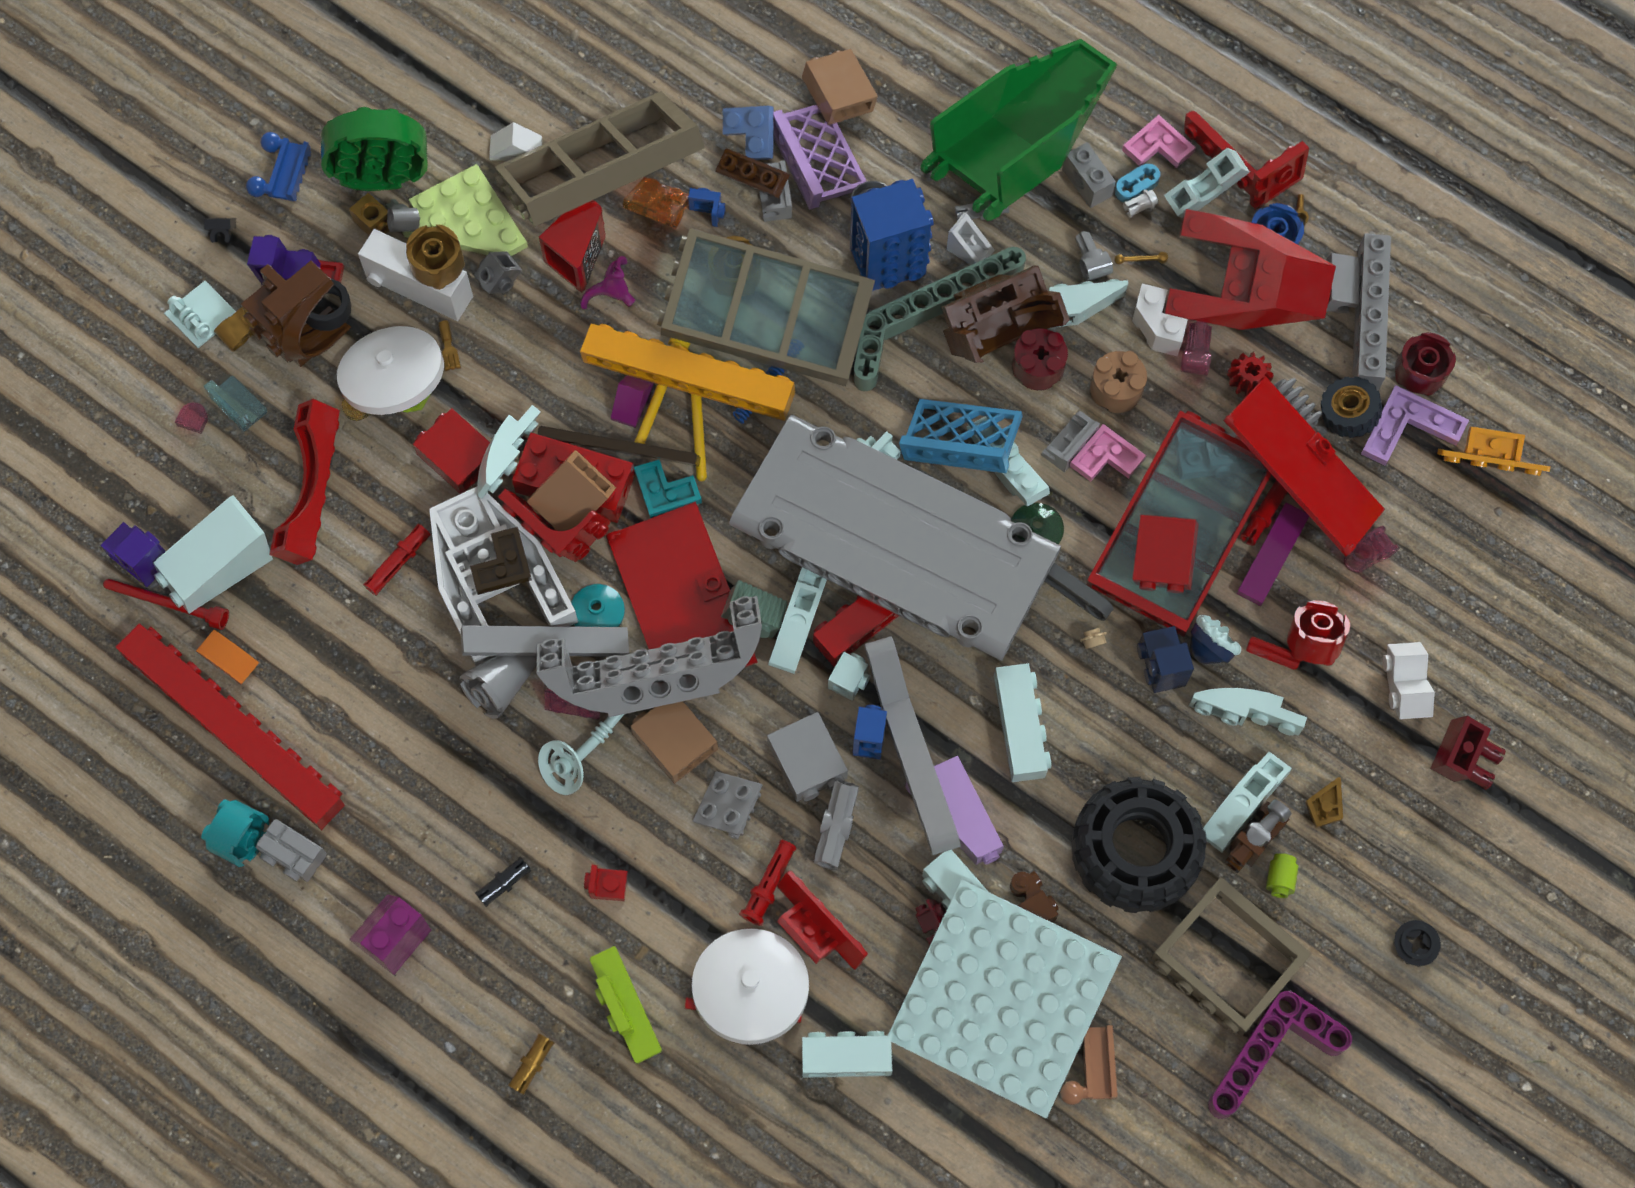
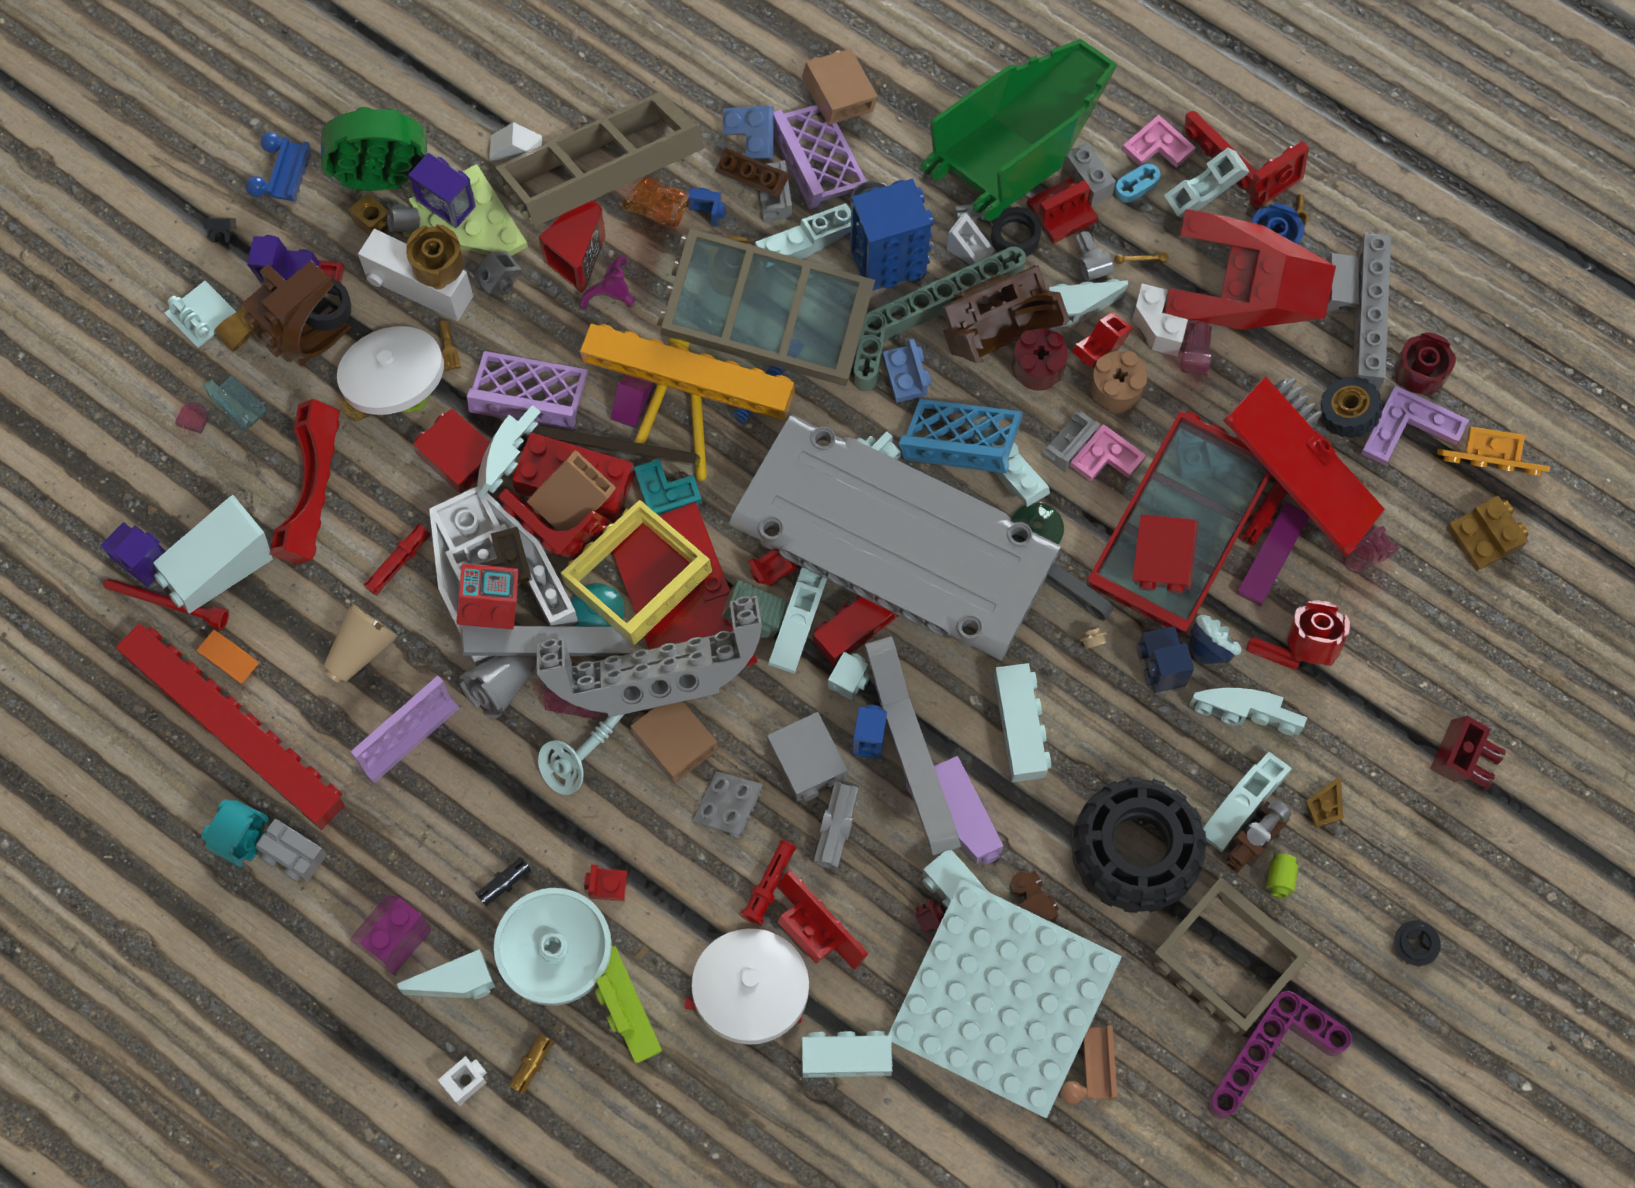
white pin [1123,190,1158,217] -> none
red gear [1227,351,1274,396] -> none
white brick [1383,642,1435,719] -> none
none -> tan cone [323,604,397,683]
none -> lavender fence [351,676,459,783]
none -> light aqua slope [397,949,495,999]
none -> dark purple piece [408,152,476,229]
none -> white brick [438,1056,487,1106]
none -> slope [456,563,518,630]
none -> lavender fence [467,351,588,431]
none -> light aqua dish [494,888,612,1006]
none -> light yellow window [561,500,712,645]
none -> red bracket [748,548,797,587]
none -> light aqua slope [754,203,851,268]
none -> medium blue bracket [882,339,931,403]
none -> black tyre [991,207,1042,257]
none -> red bracket [1026,177,1098,244]
none -> red brick [1072,312,1133,369]
none -> pearl gold plate [1447,496,1528,571]

